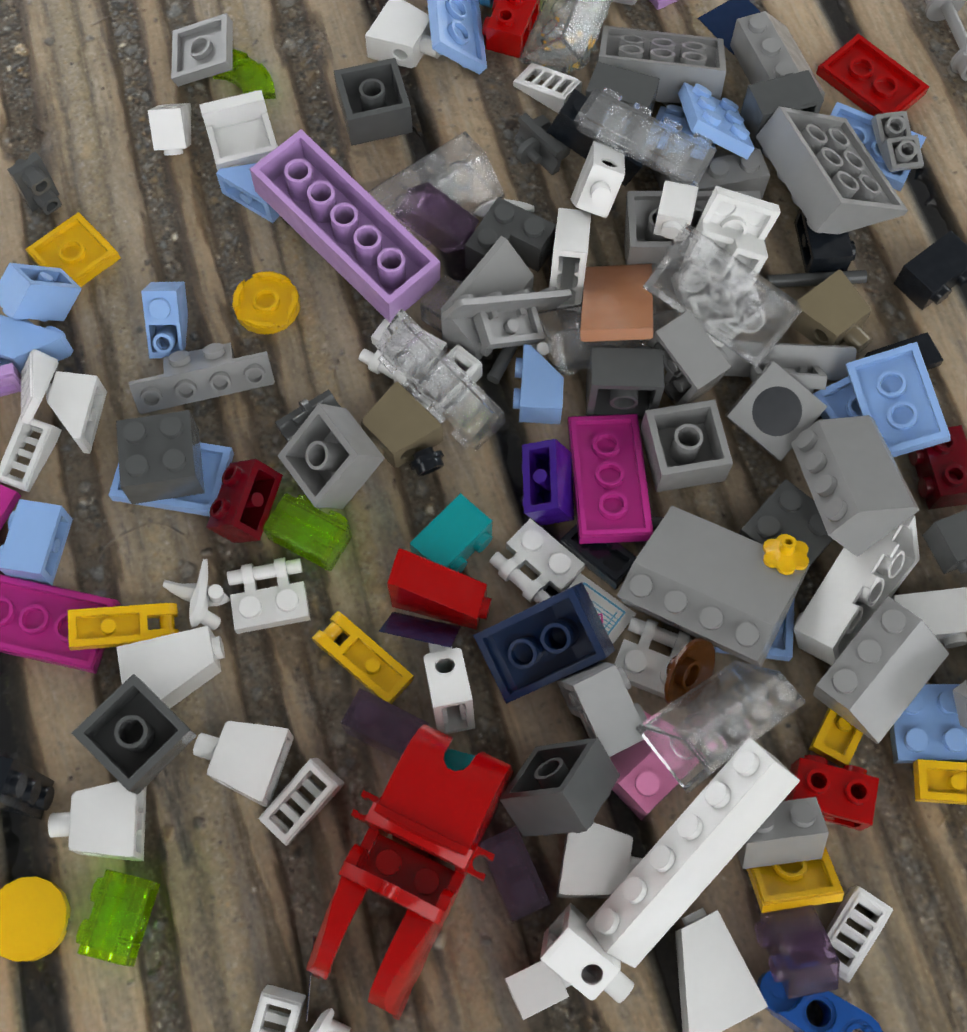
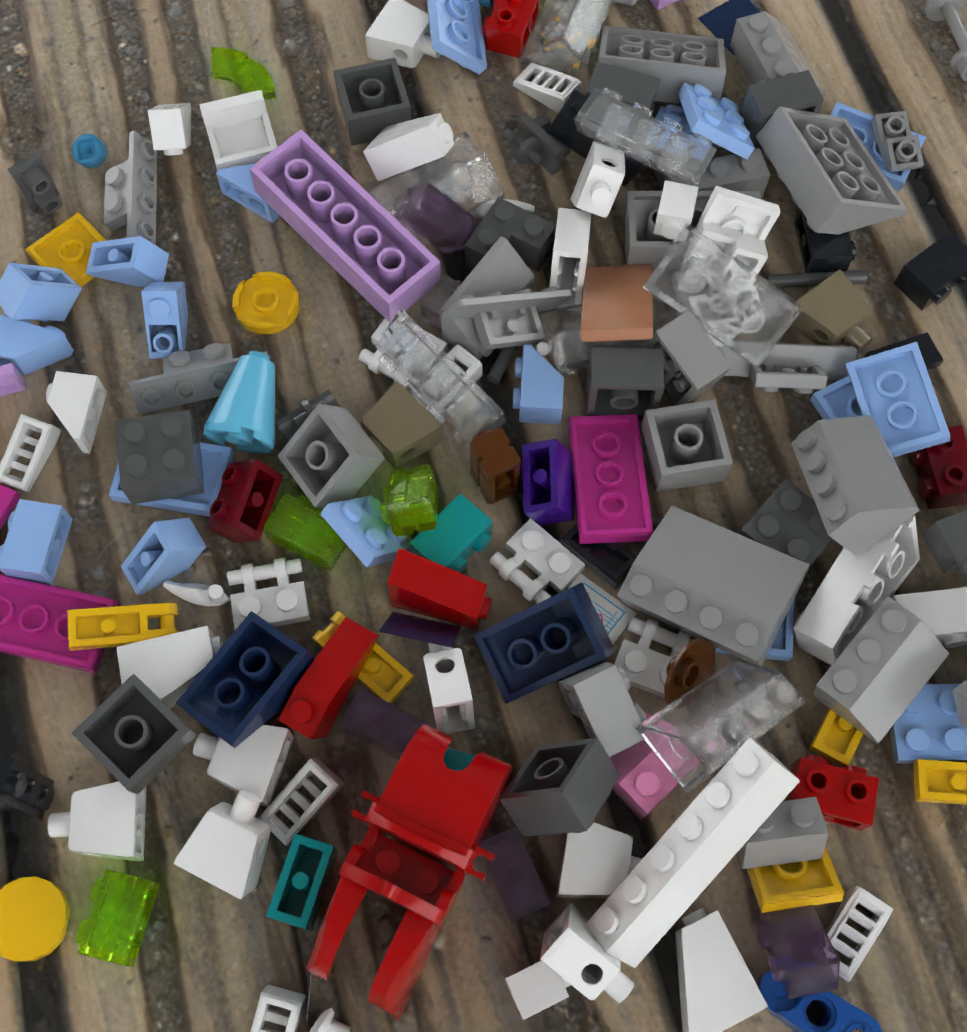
white slope [21,349,59,424] -> none
light grey tile [171,13,233,87] -> none
white bar [189,559,221,630] -> none
black plate [409,447,444,477] -> none
light grey tile [725,361,827,461] -> none
yellow plant [763,534,809,575] -> none
red tile [816,33,930,116] -> none
none -> dark azure tile [72,134,107,169]
none -> light blue slope [86,236,169,287]
none -> light grey bracket [103,131,157,245]
none -> light blue slope [121,518,206,595]
none -> white torso [174,790,271,900]
none -> dark blue slope [176,611,315,748]
none -> medium azure cone [203,351,275,454]
none -> teal brick [266,834,339,932]
none -> red slope [278,617,380,739]
none -> light blue plate [320,495,412,568]
none -> white slope [363,113,455,181]
none -> clear neon green brick [380,464,438,537]
none -> reddish brown brick [470,428,521,505]

